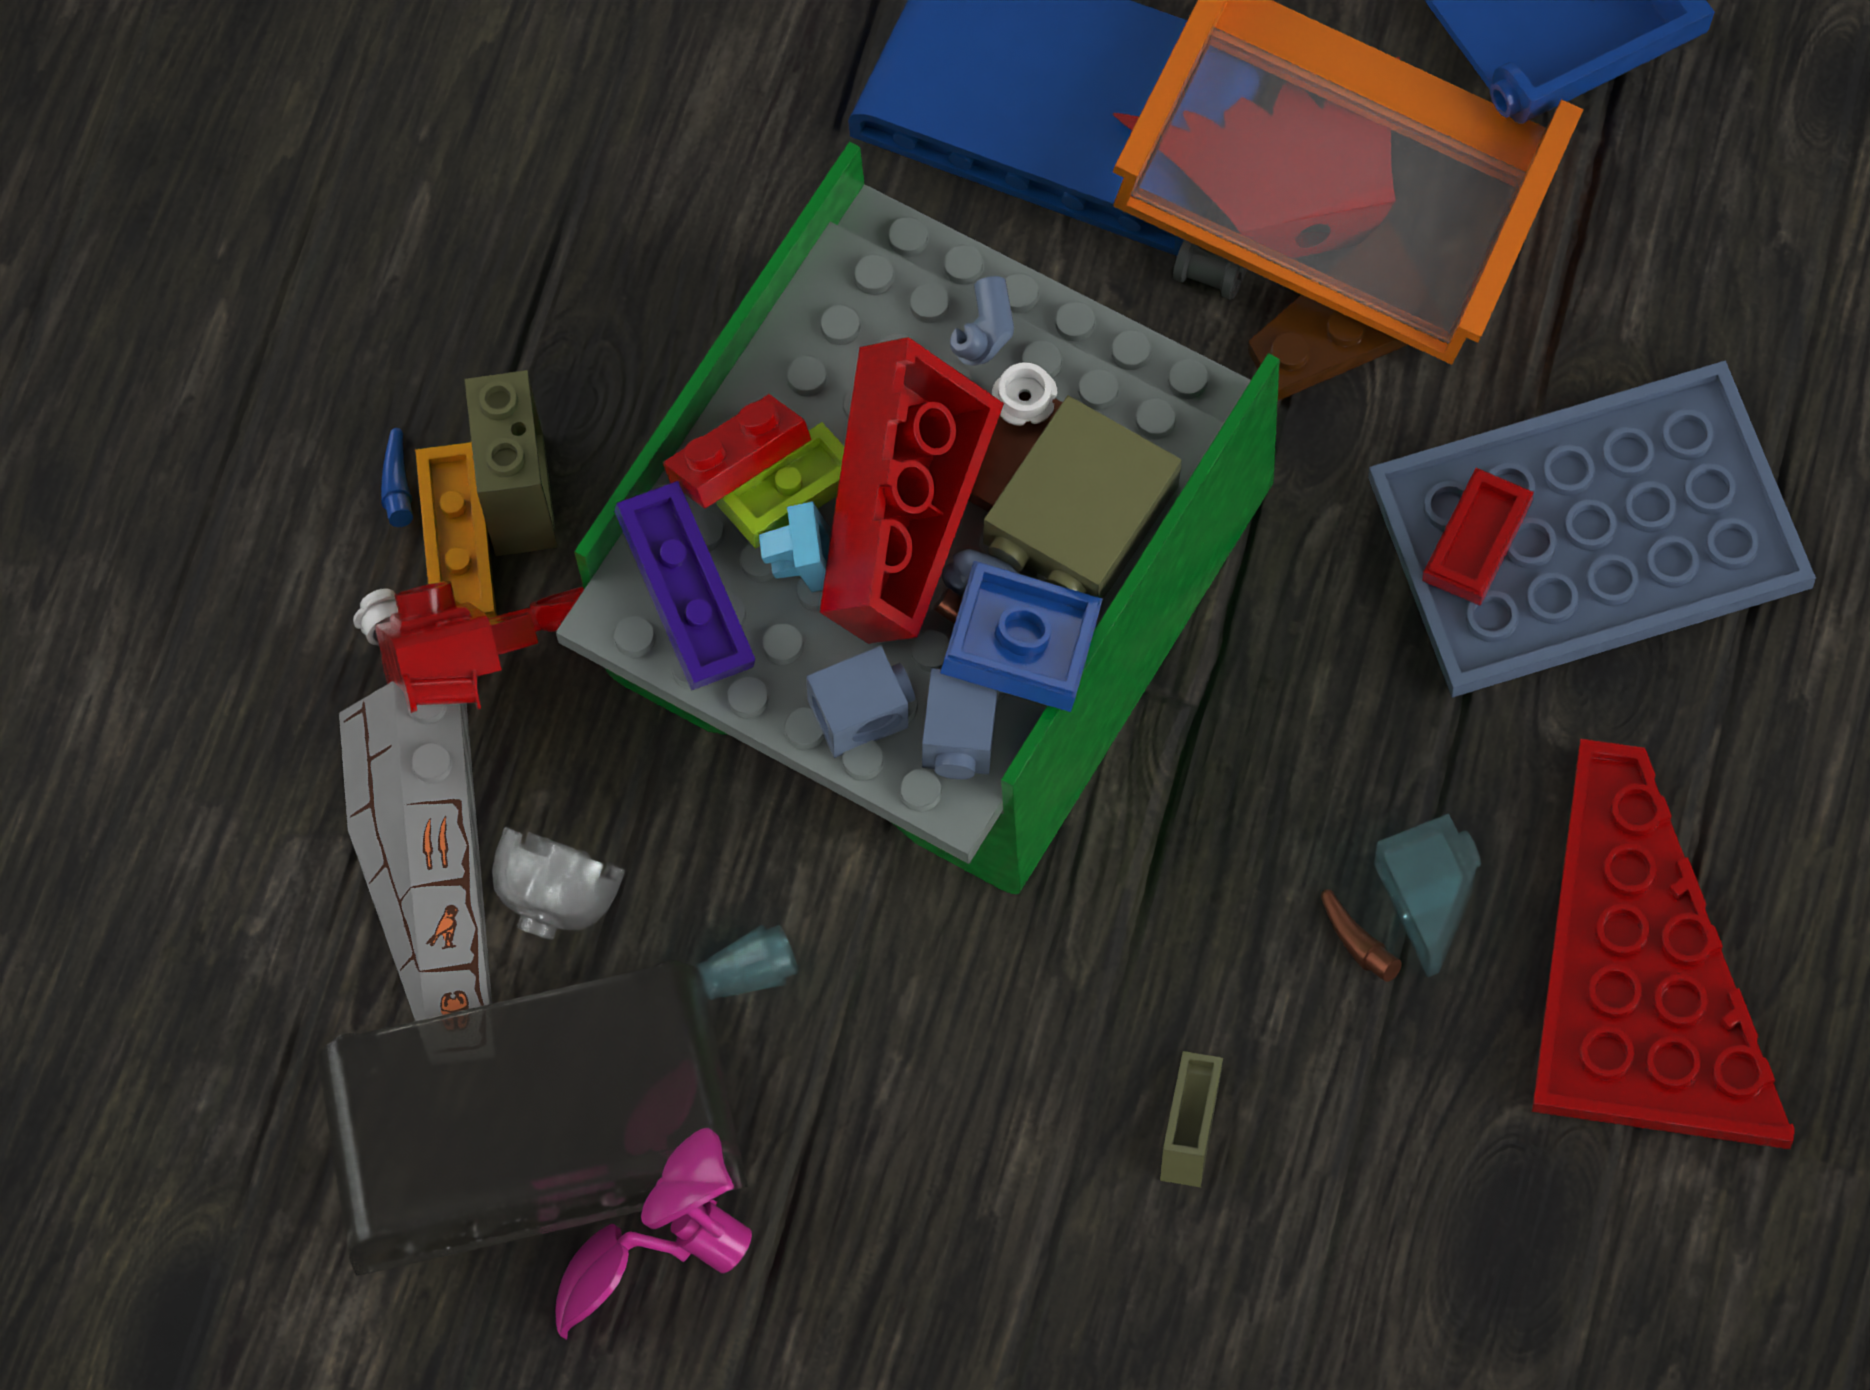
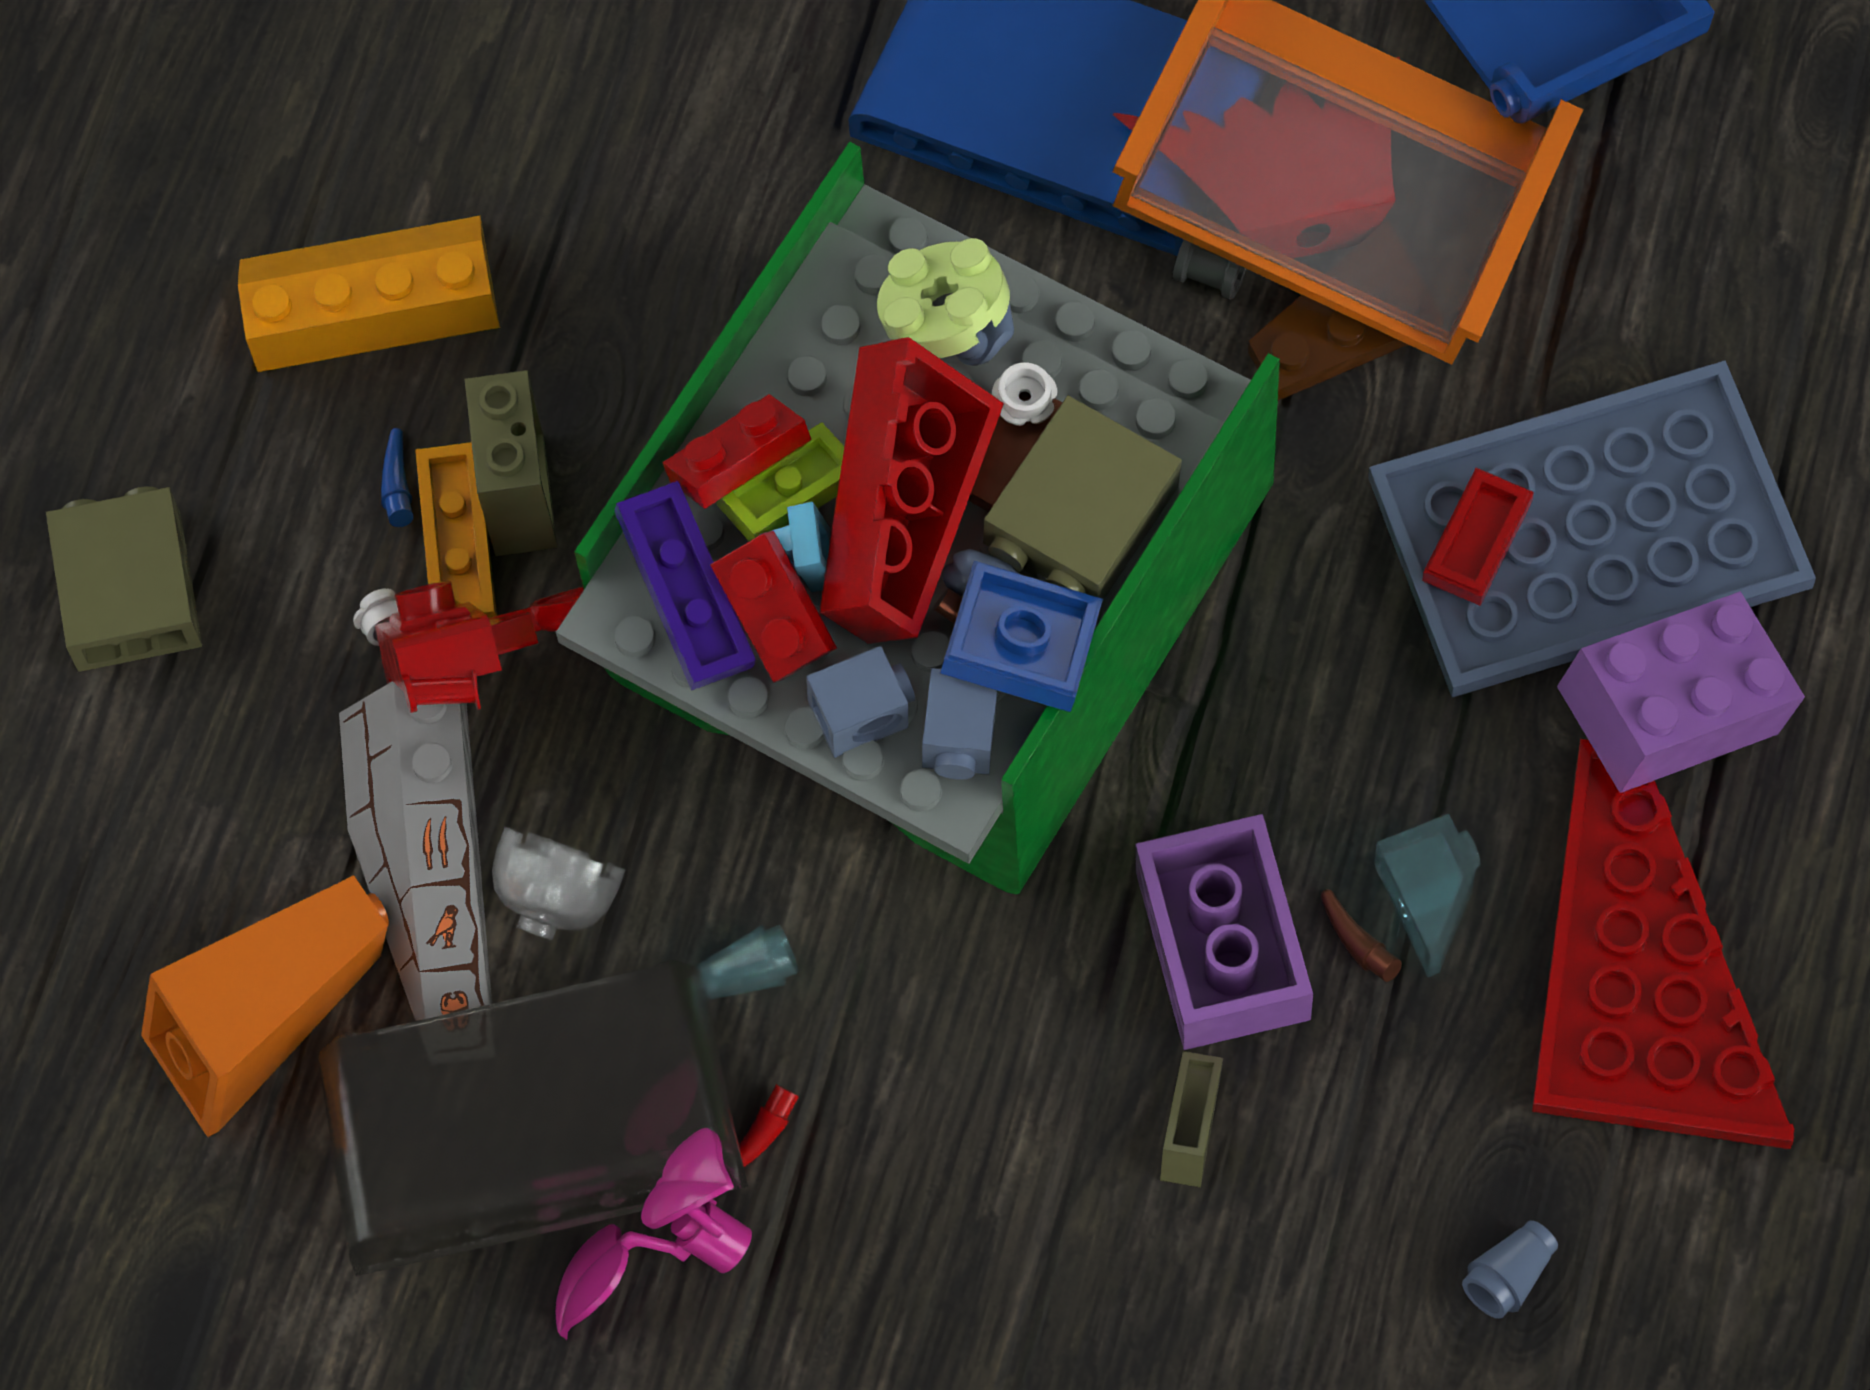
none -> olive brick [46,487,202,672]
none -> orange slope [141,875,389,1137]
none -> light orange slope [238,216,500,372]
none -> red plate [710,531,837,683]
none -> red helmet [724,1084,799,1177]
none -> yellowish green plate [877,238,1010,358]
none -> medium lavender brick [1135,814,1313,1050]
none -> sand blue cone [1462,1220,1558,1318]
none -> medium lavender brick [1557,591,1805,793]

